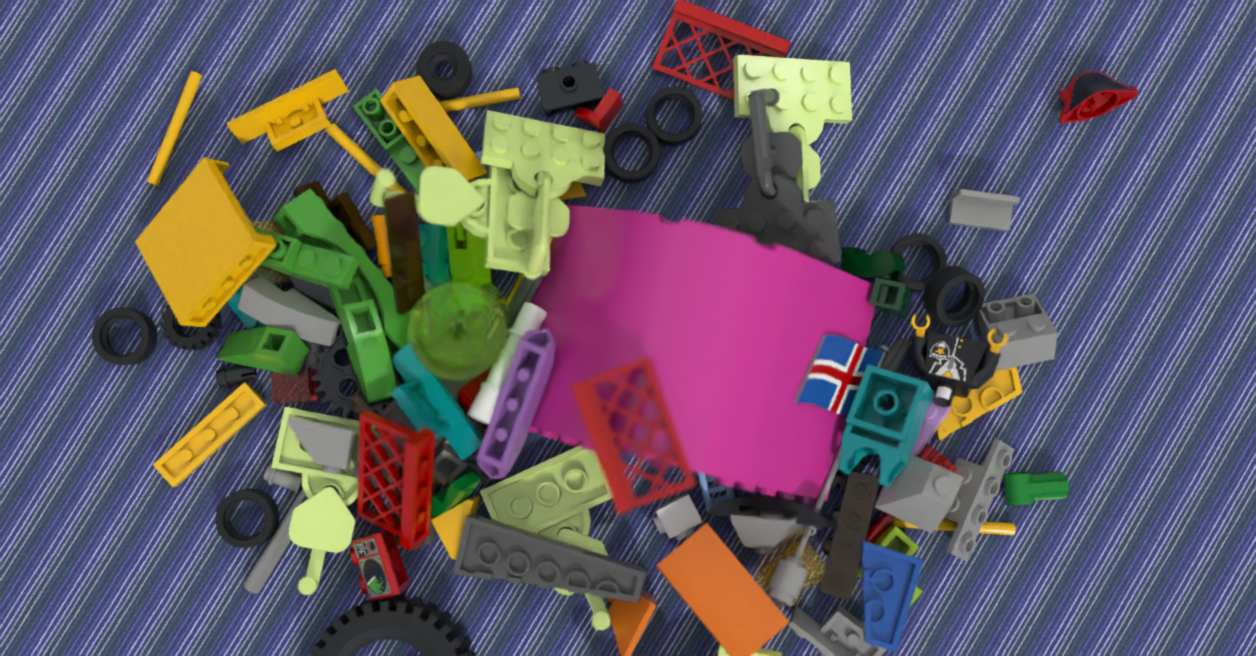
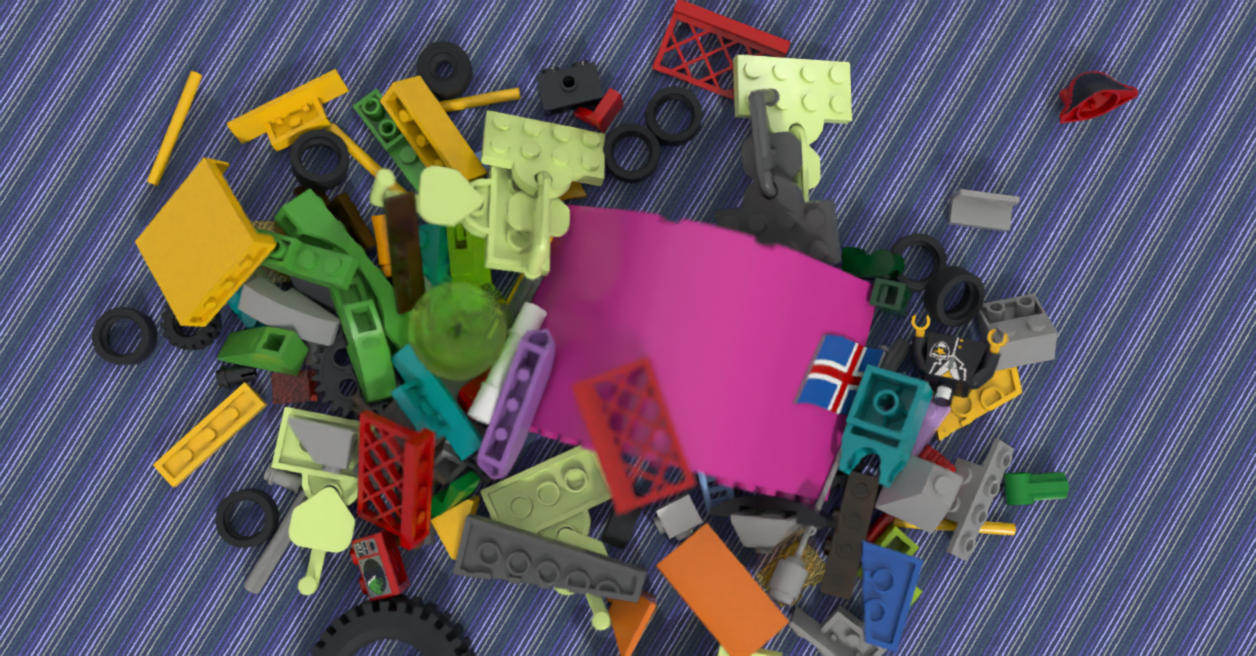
none -> black tyre [290,129,349,191]
none -> black tyre [601,491,645,550]

